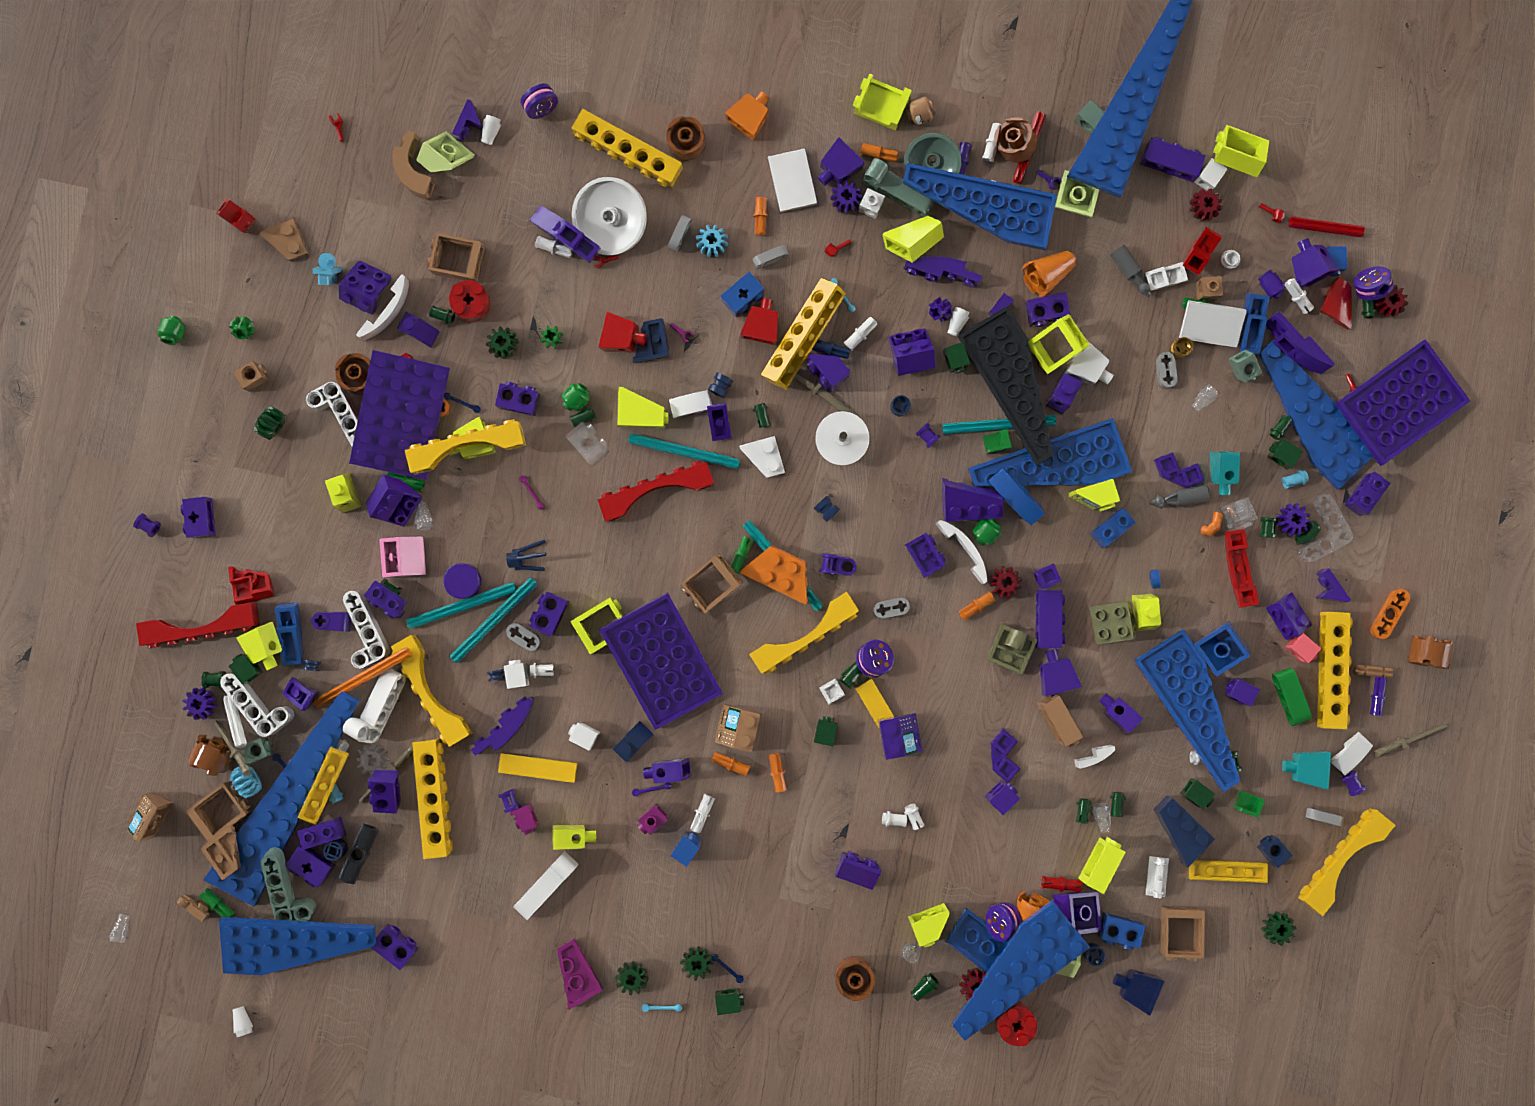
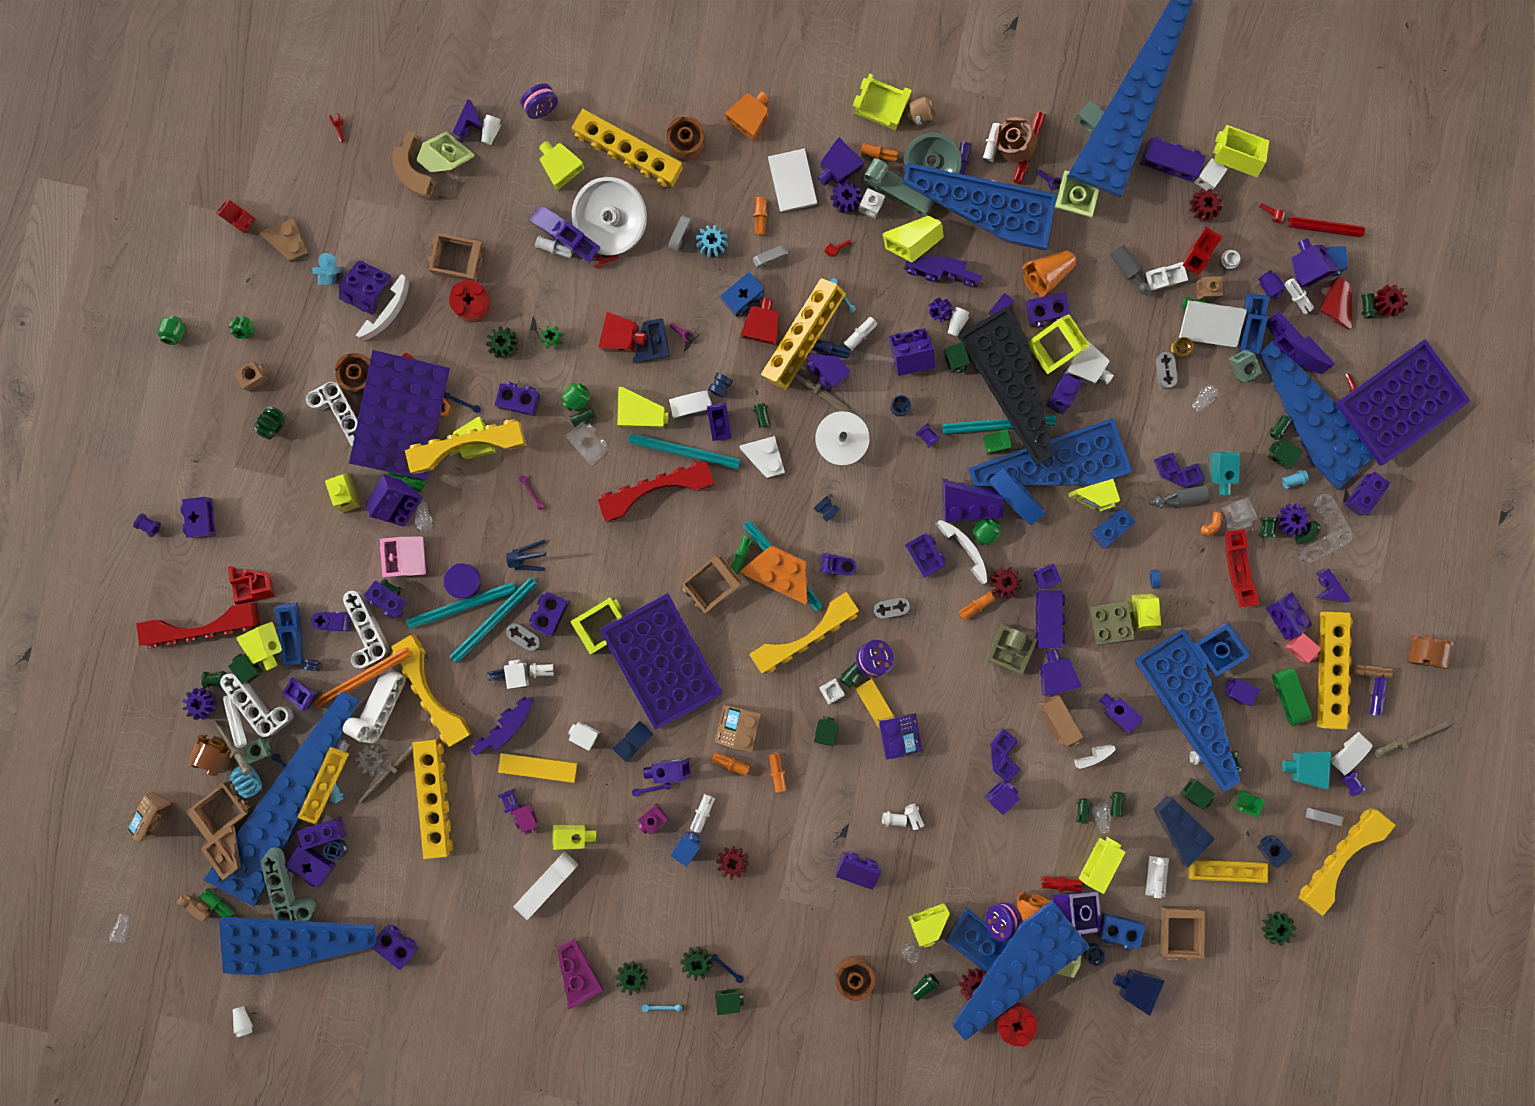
black piece [339,823,379,885] -> none
dark purple brick [368,770,401,814] -> none
dark purple slope [397,312,440,348] -> none
dark green pin [429,305,455,324] -> none
dark purple head [1354,266,1394,301] -> none
orange beam [1370,589,1410,639] -> none
none -> neon yellow torso [539,141,585,190]
none -> dark red gear [716,845,749,880]

